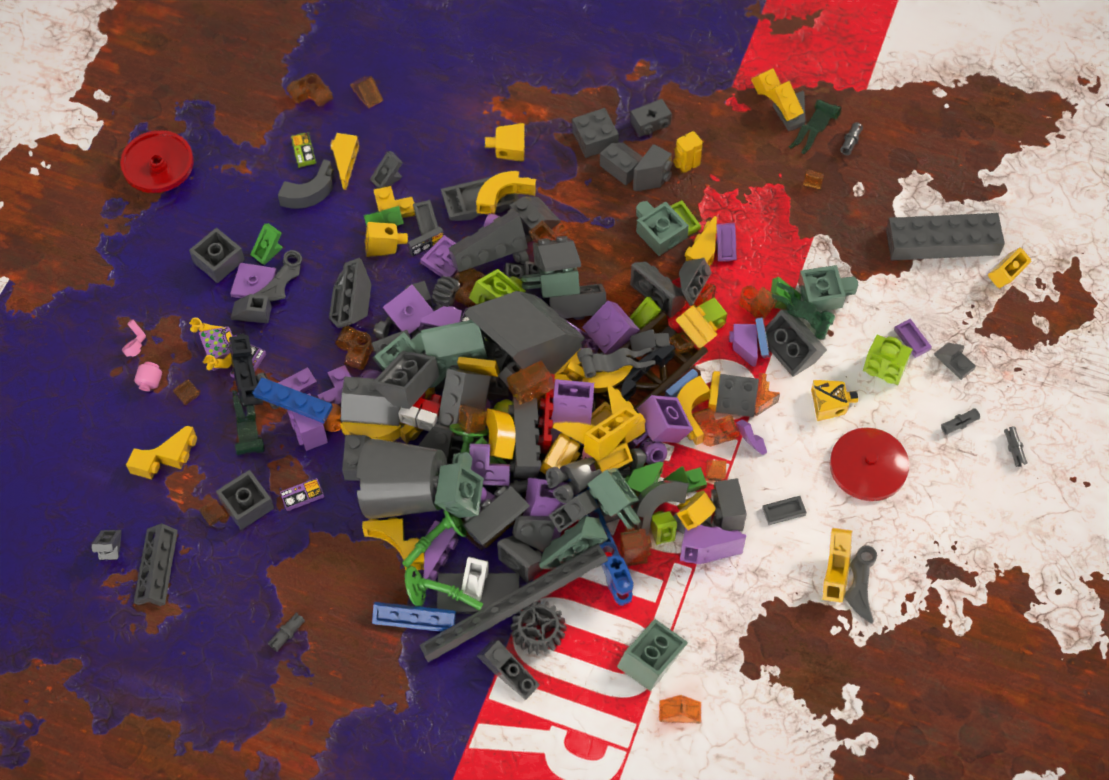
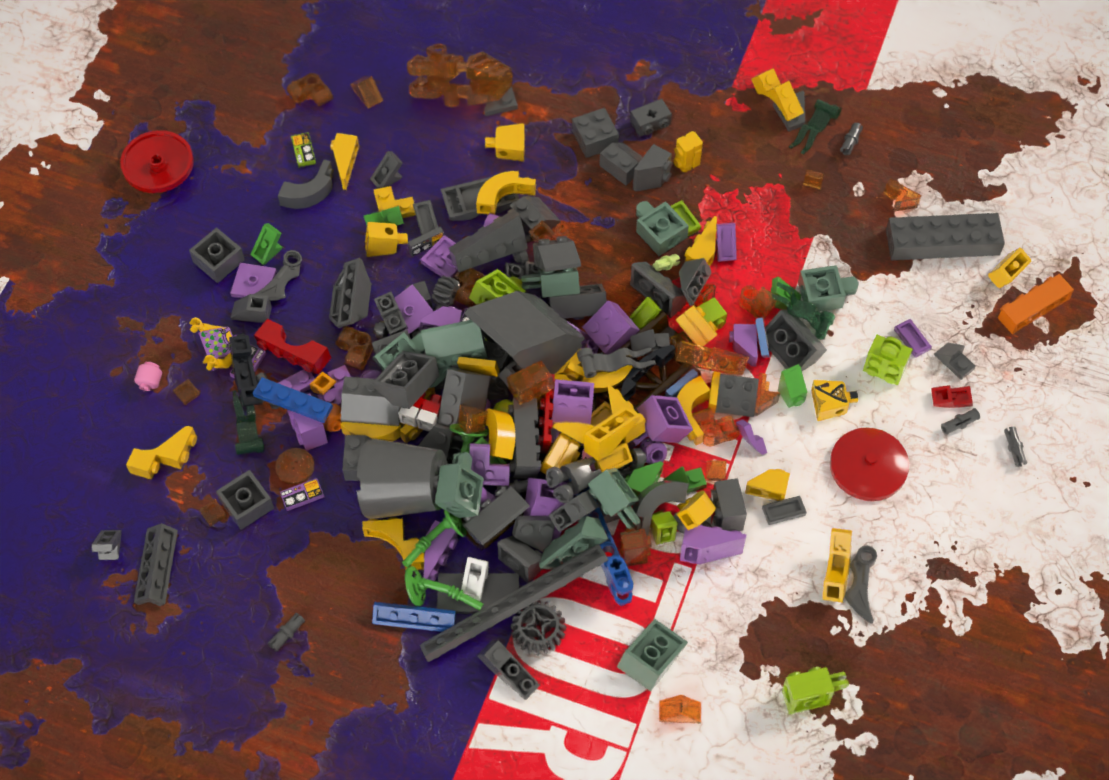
bright pink plate [122,320,146,357] -> none
none -> red arch [254,319,331,375]
none -> clear orange plate [275,448,315,484]
none -> light orange slope [309,372,336,395]
none -> dark grey slope [374,291,408,335]
none -> clear orange piece [407,44,513,107]
none -> dark grey wing [484,78,518,116]
none -> yellowish green axle [652,254,680,271]
none -> clear orange slope [675,340,749,375]
none -> yellow slope [745,469,790,501]
none -> bright green slope [777,364,808,408]
none -> lime brick [782,667,849,714]
none -> clear orange slope [884,179,922,212]
none -> red slope [931,385,973,408]
none -> orange brick [998,274,1074,334]

